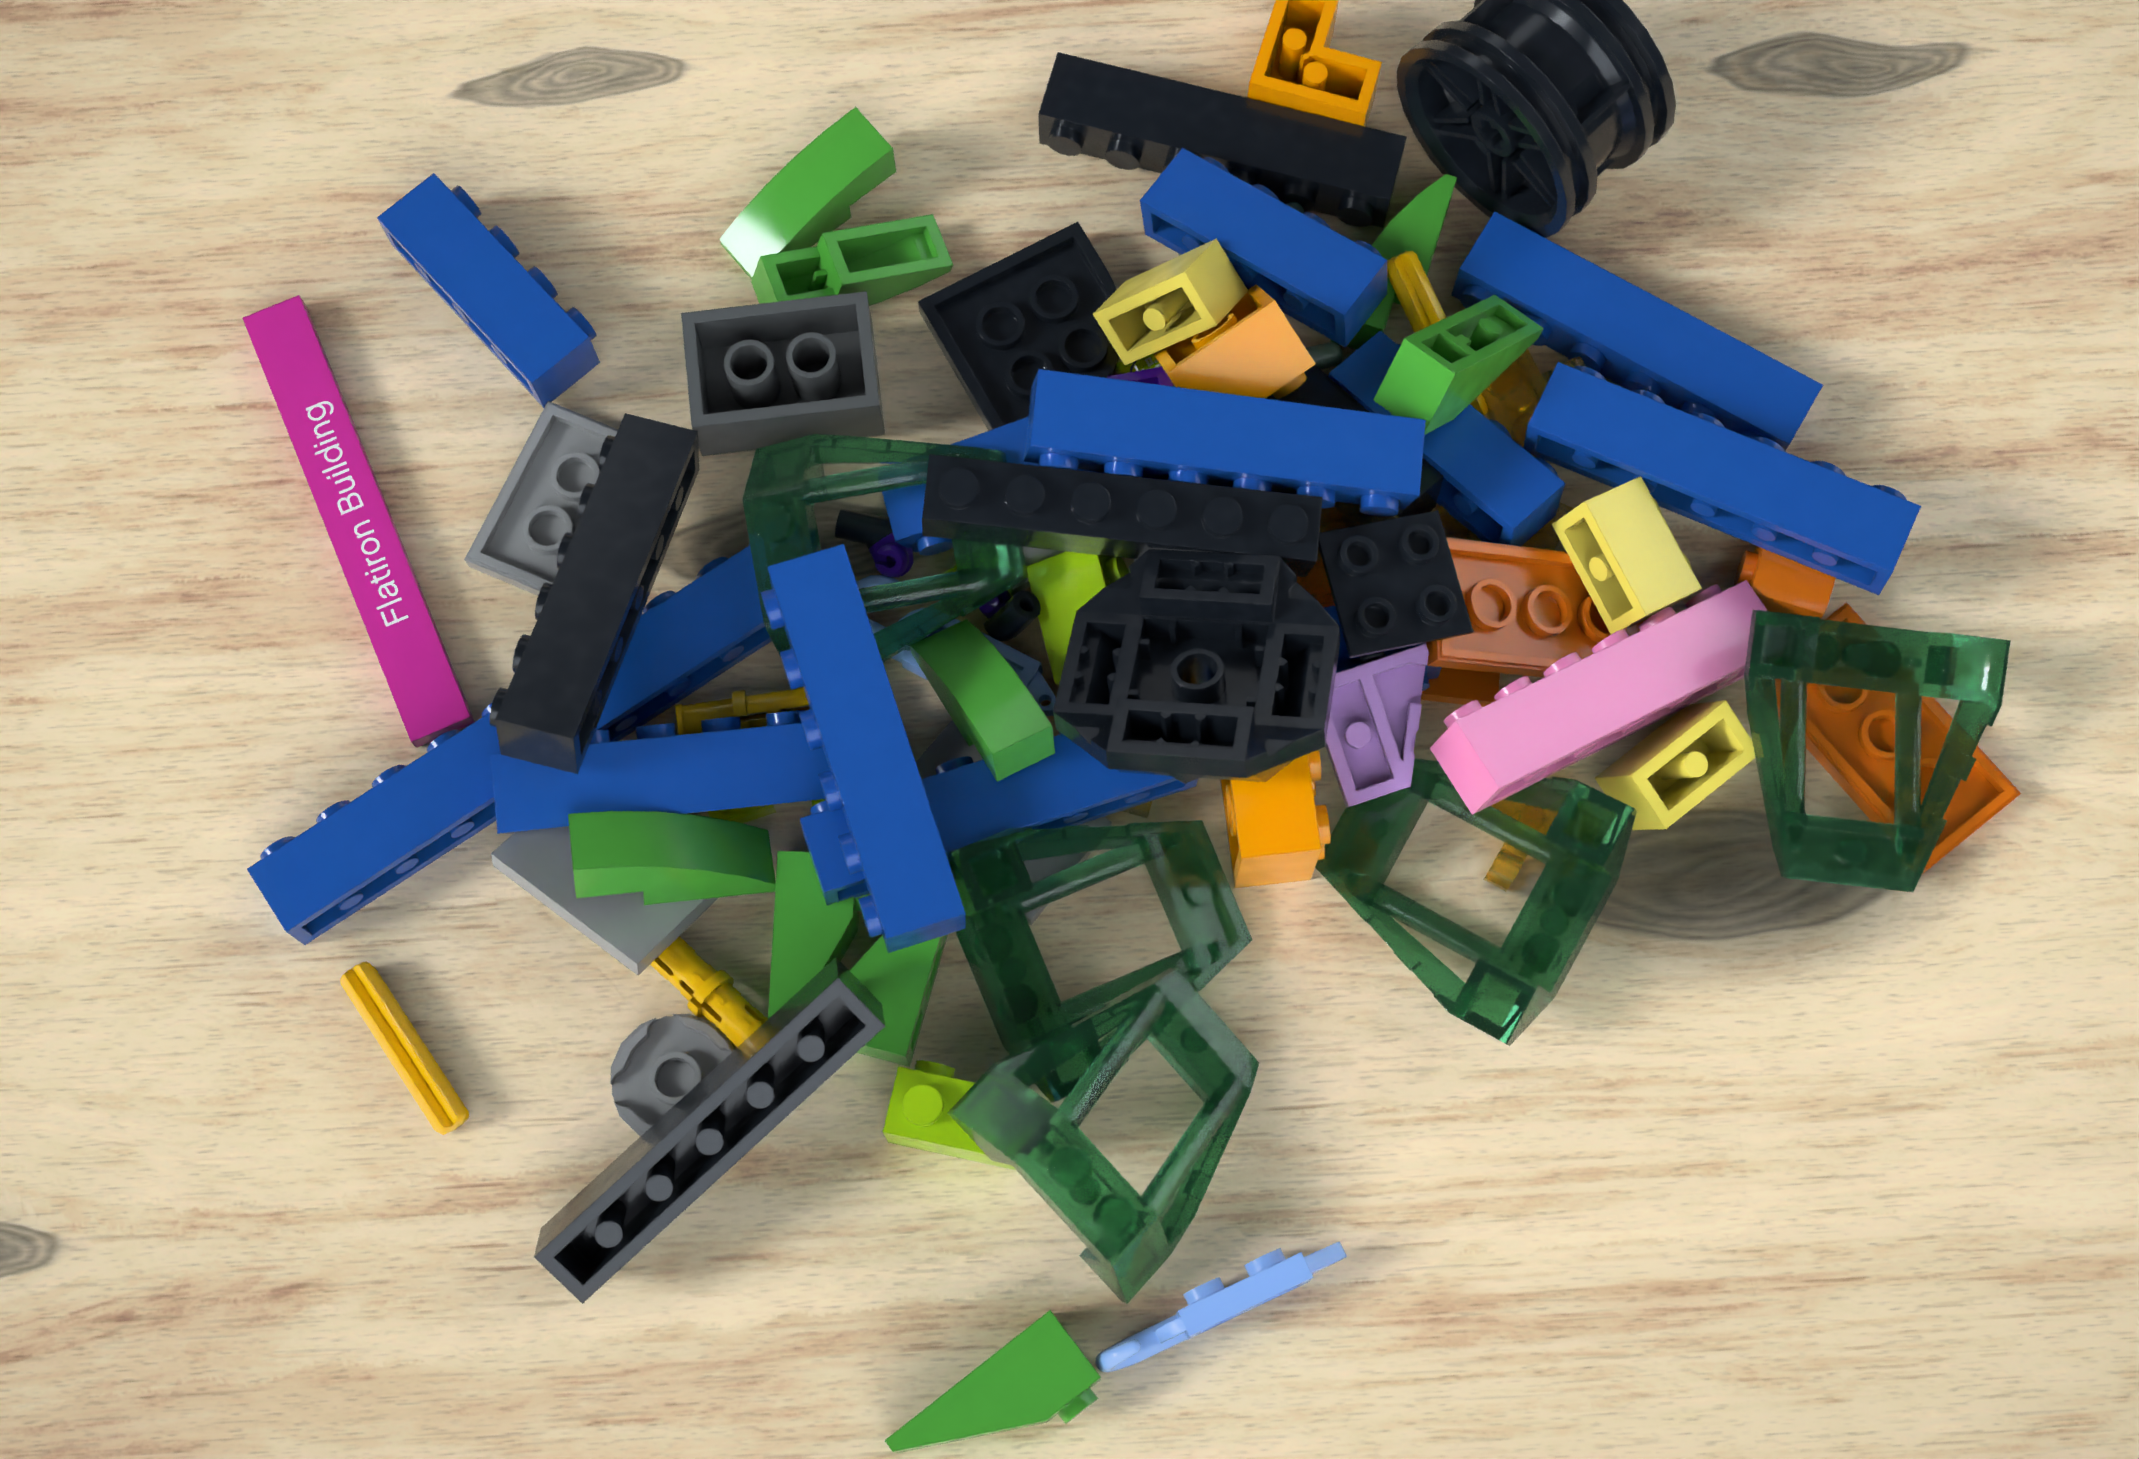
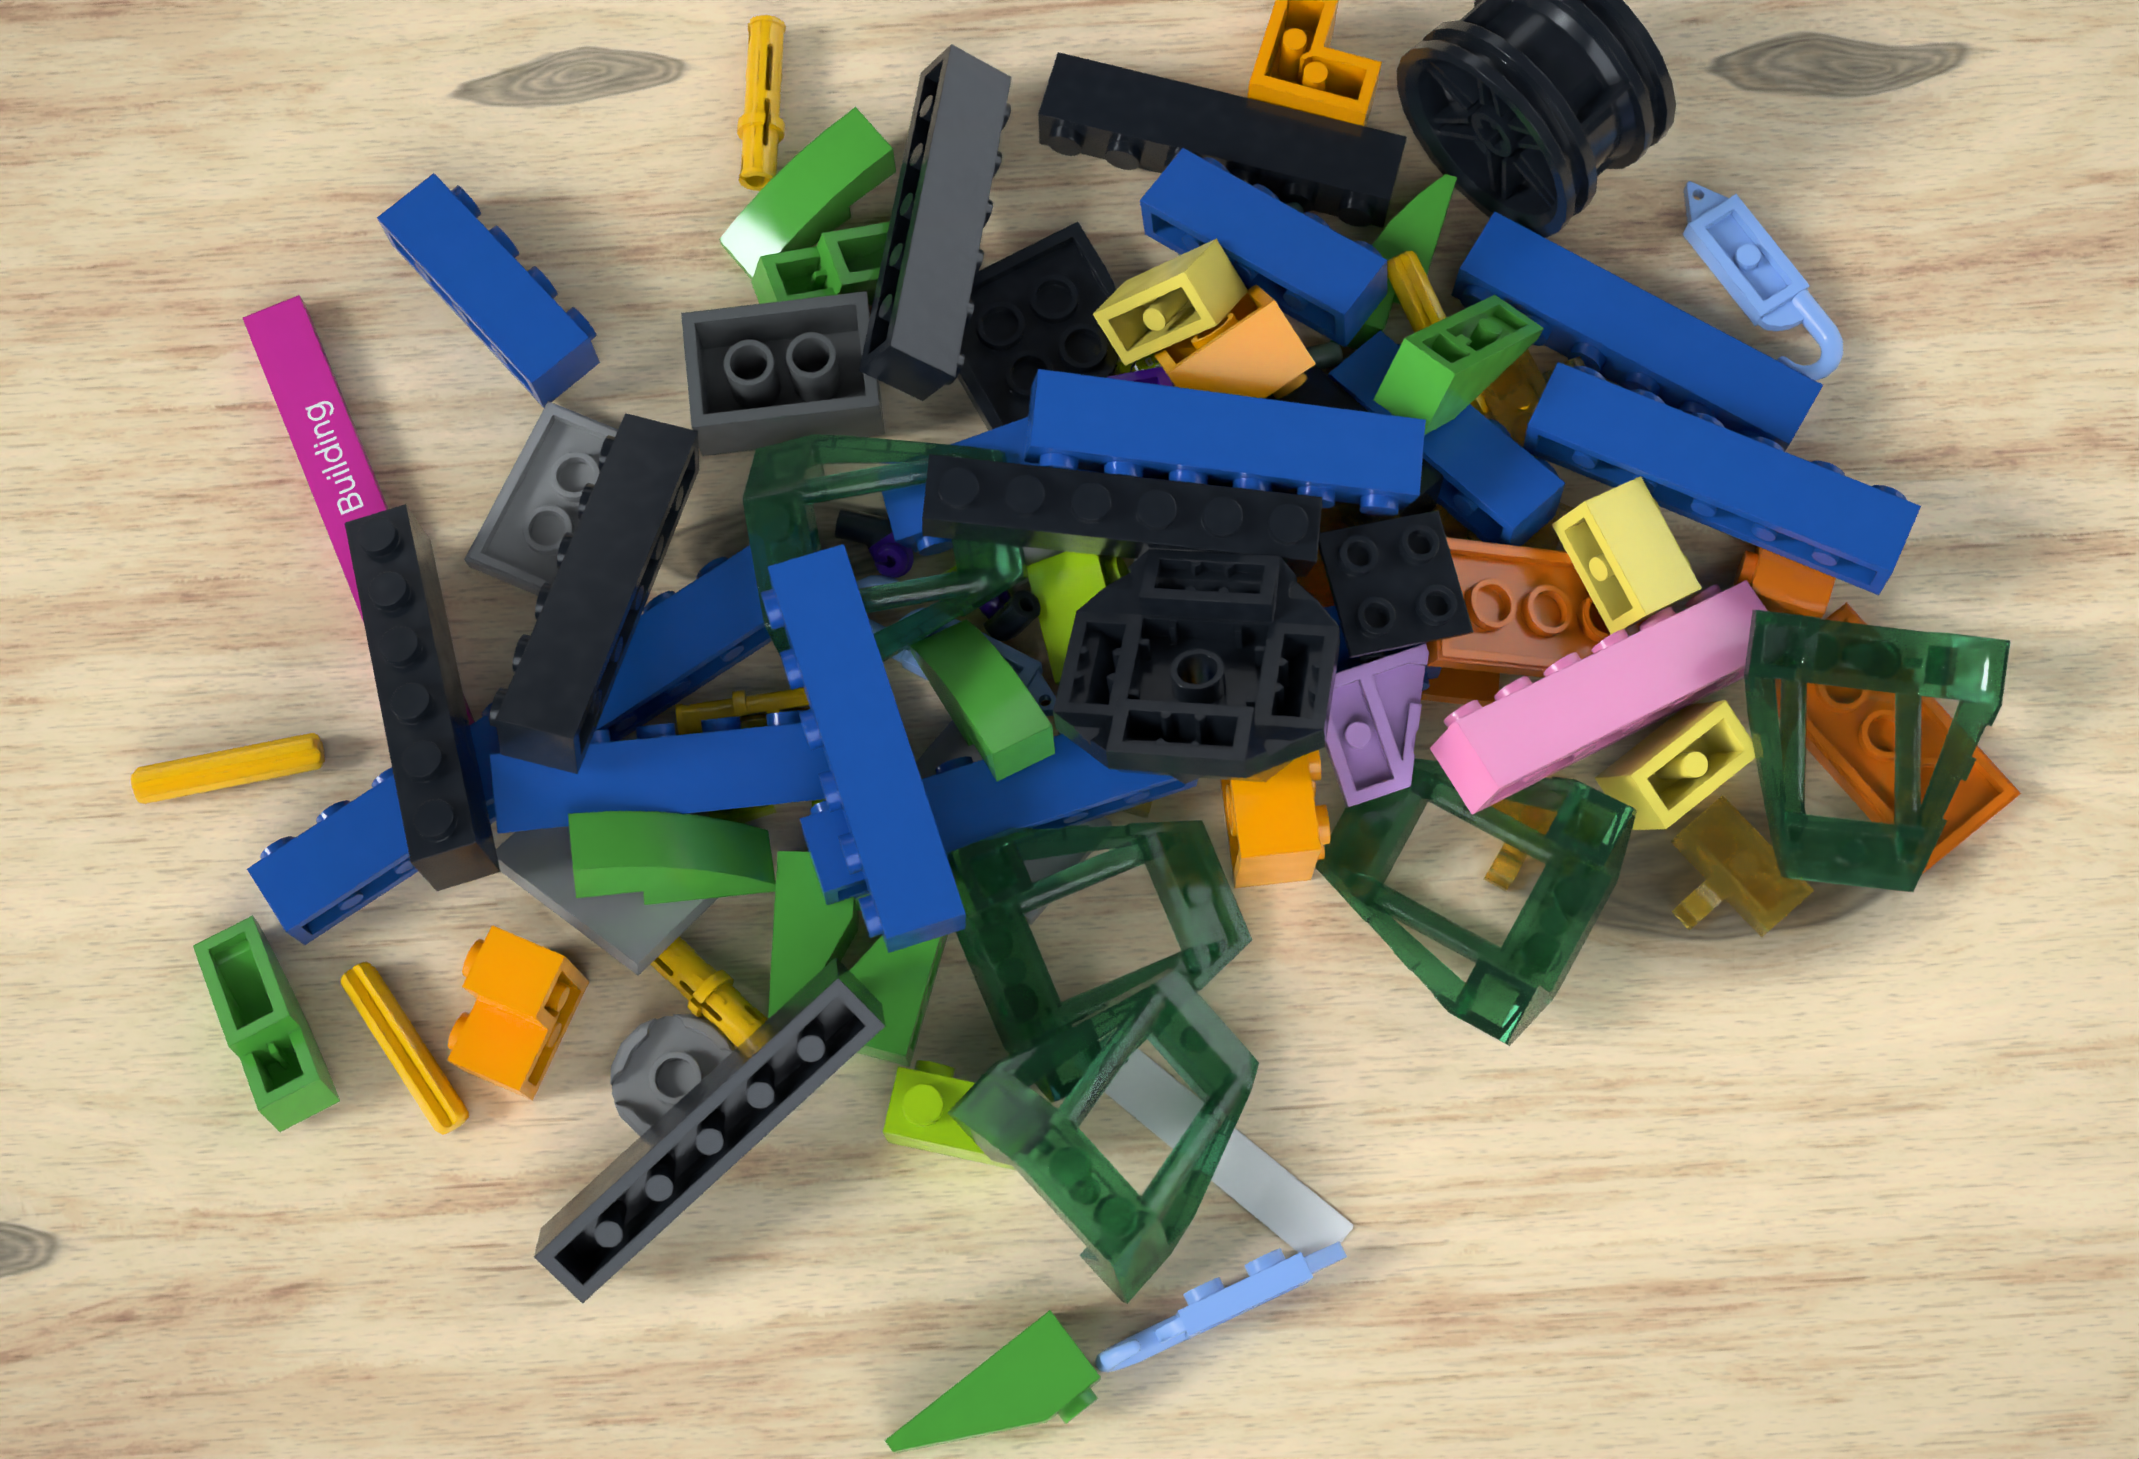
none -> yellow axle [131,733,325,804]
none -> bright green slope [193,915,340,1132]
none -> black brick [345,504,501,891]
none -> light orange brick [447,925,589,1101]
none -> yellow pin [737,15,786,191]
none -> black brick [859,44,1012,401]
none -> white sticker [1074,1025,1353,1257]
none -> clear yellow plate [1671,795,1814,938]
none -> light blue plate [1683,181,1843,381]

